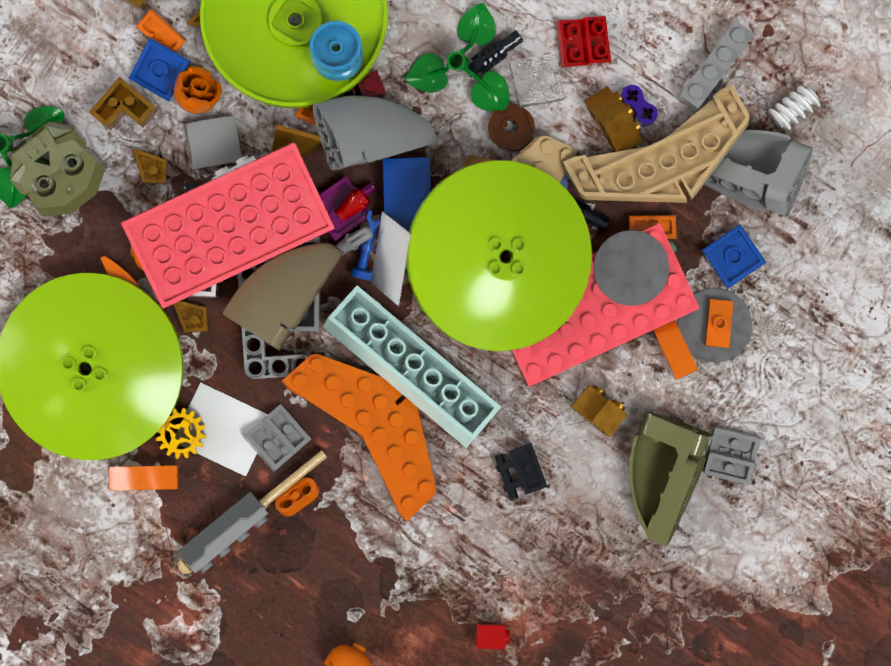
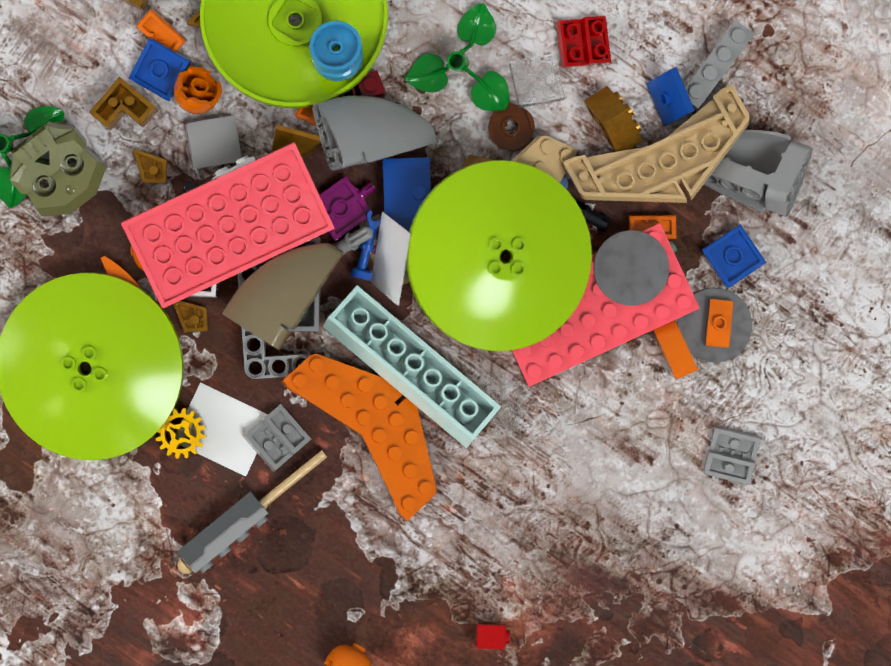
orange slope [109,465,179,490] -> none
orange plate [275,478,319,517] -> none
red cone [335,188,370,221] -> none
black hinge [467,30,523,78] -> none
black plate [494,443,548,500] -> none
pearl gold brick [571,384,628,437] -> none
dark purple axle [621,85,658,127] -> none
olive panel [629,411,713,547] -> none
white piece [767,83,821,130] -> none
none -> blue plate [646,67,694,126]

